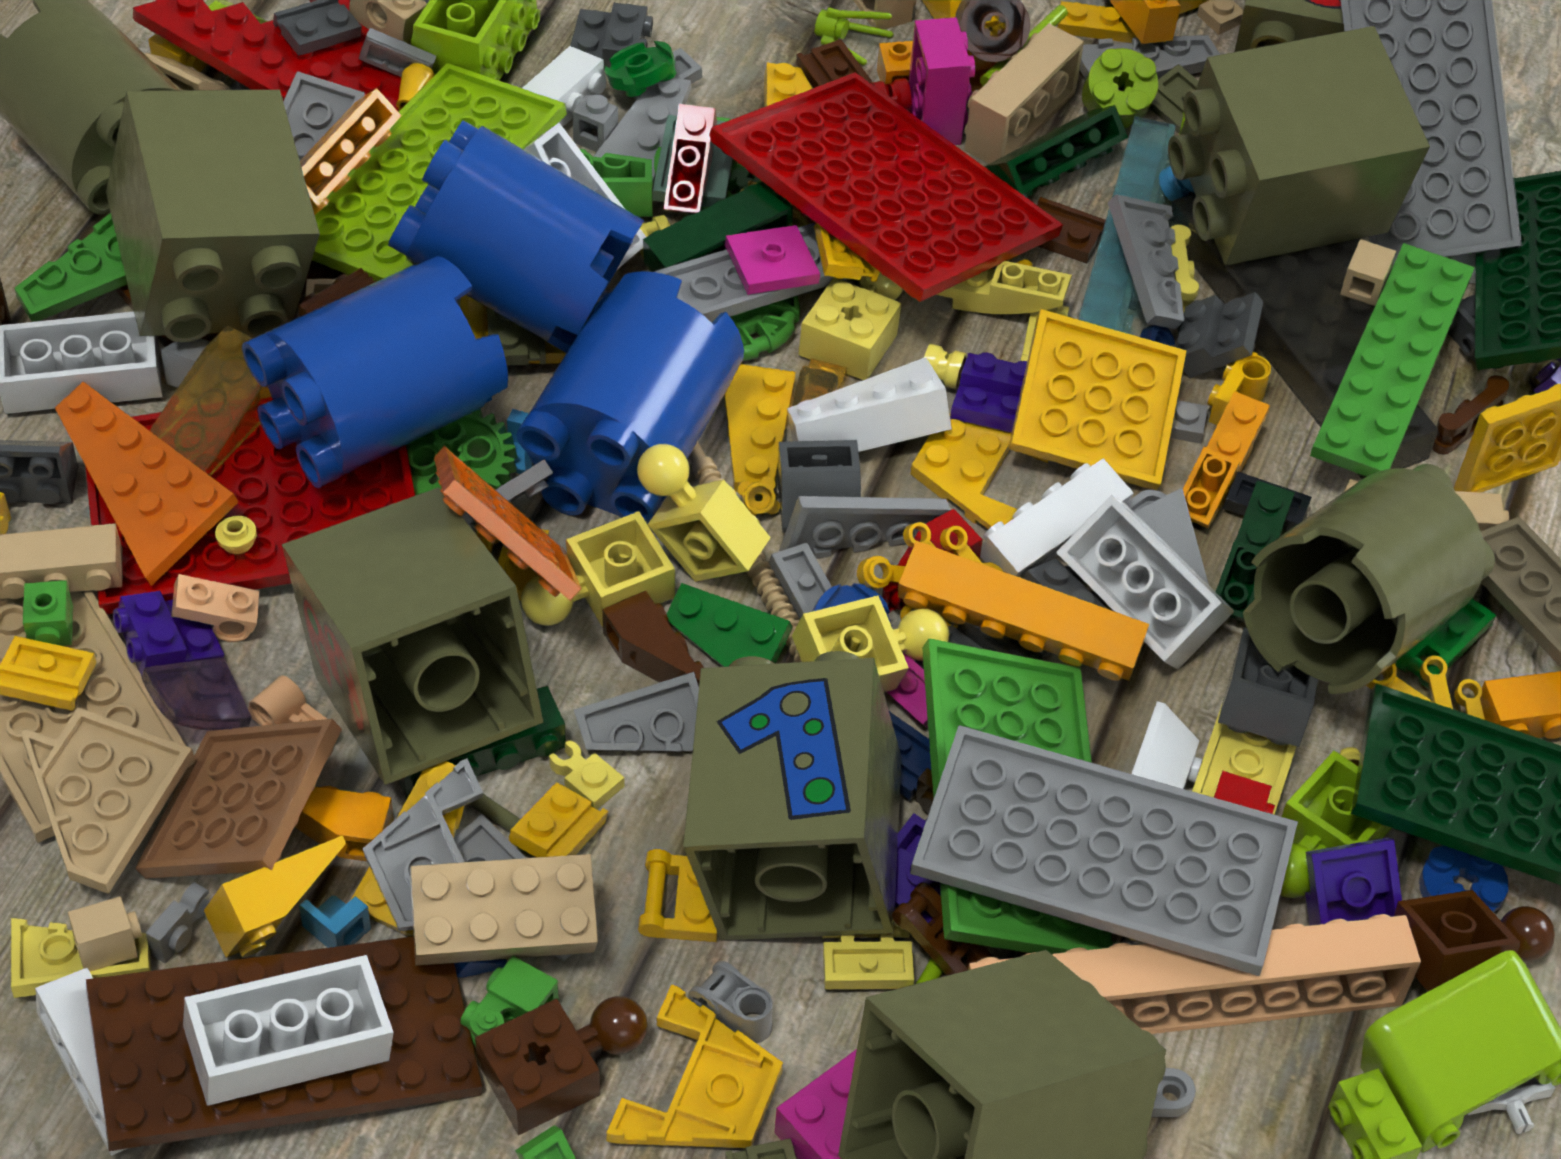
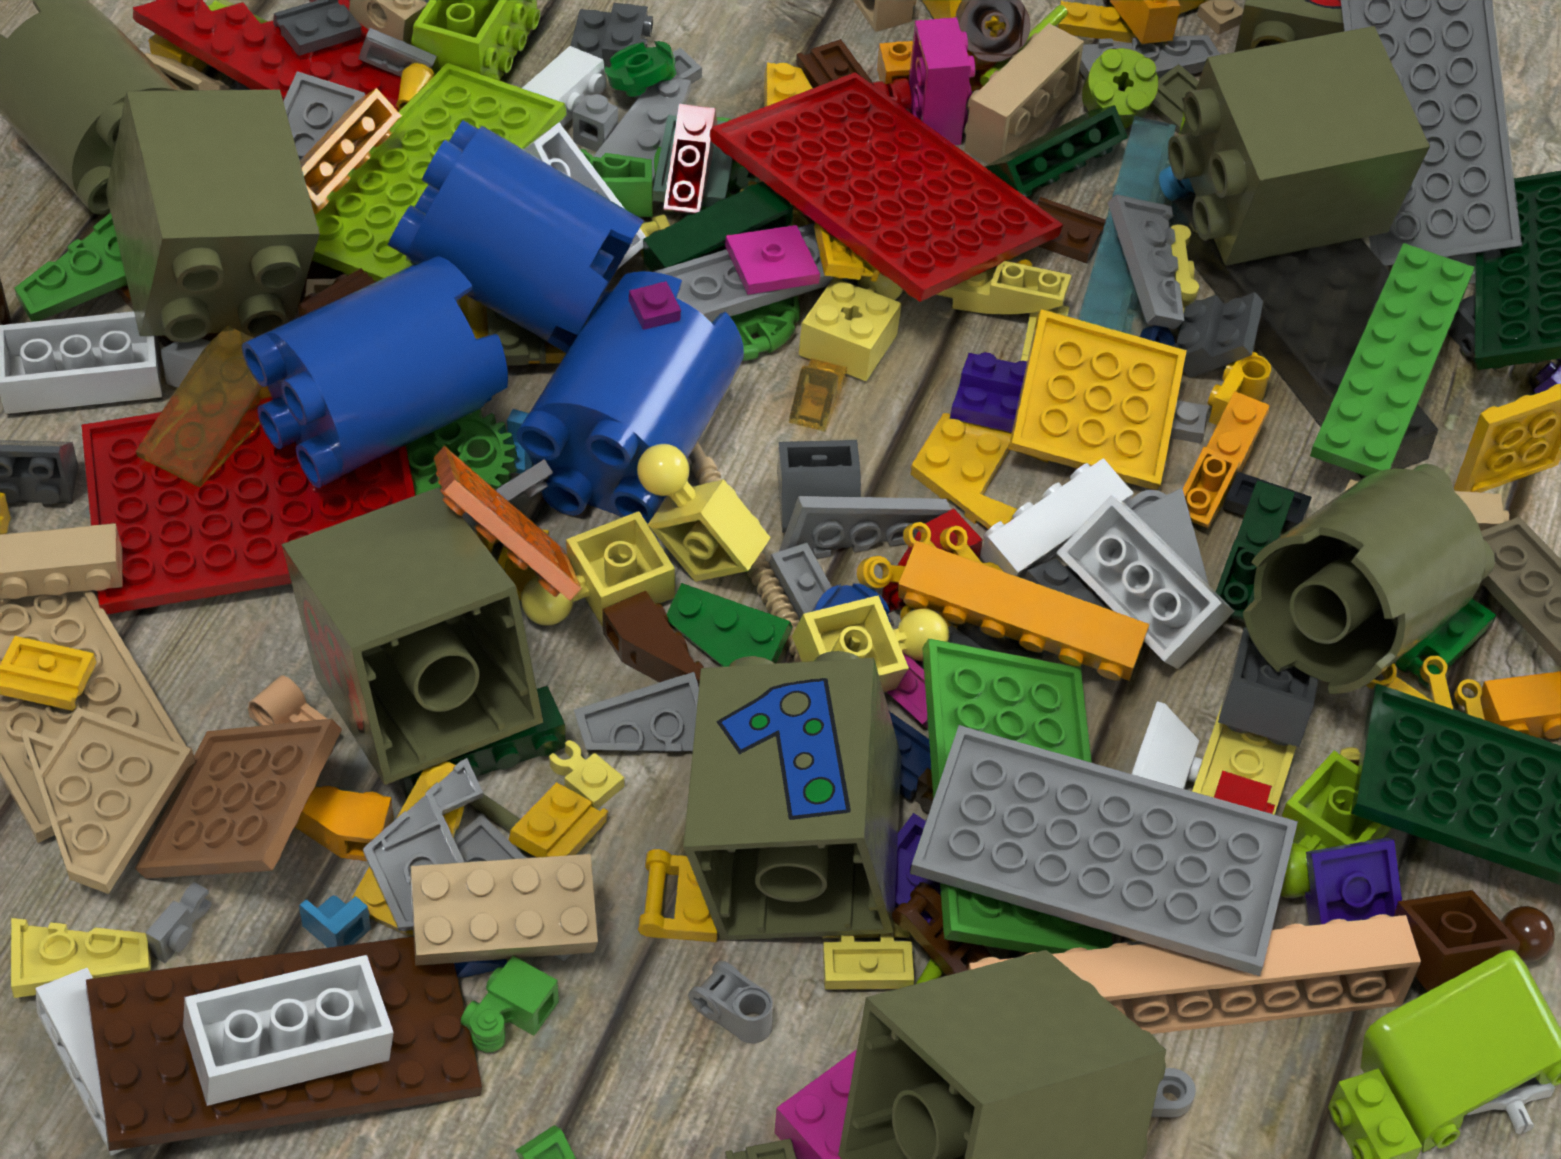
bright green brick [23,580,73,646] -> none
orange wing [55,382,239,586] -> none
tan brick [68,896,142,972] -> none
dark purple plate [113,591,224,679] -> none
clear purple plate [142,657,252,730] -> none
light nougat plate [172,574,259,642] -> none
yellow slope [204,835,346,958] -> none
light yellow plate [215,516,257,554] -> none
reddish brown brick [475,996,648,1136] -> none
yellow wing [606,984,783,1148] -> none
yellow wing [723,364,796,496] -> none
yellow plate [737,476,780,517] -> none
white wedge [787,357,952,452] -> none
lime plant [815,7,894,65] -> none
light yellow wheel [924,343,967,389] -> none
tan brick [1340,239,1396,306] -> none
blue plate [1419,845,1509,914] -> none
reddish brown plate [1430,375,1510,455] -> none
none -> magenta plate [628,281,681,330]

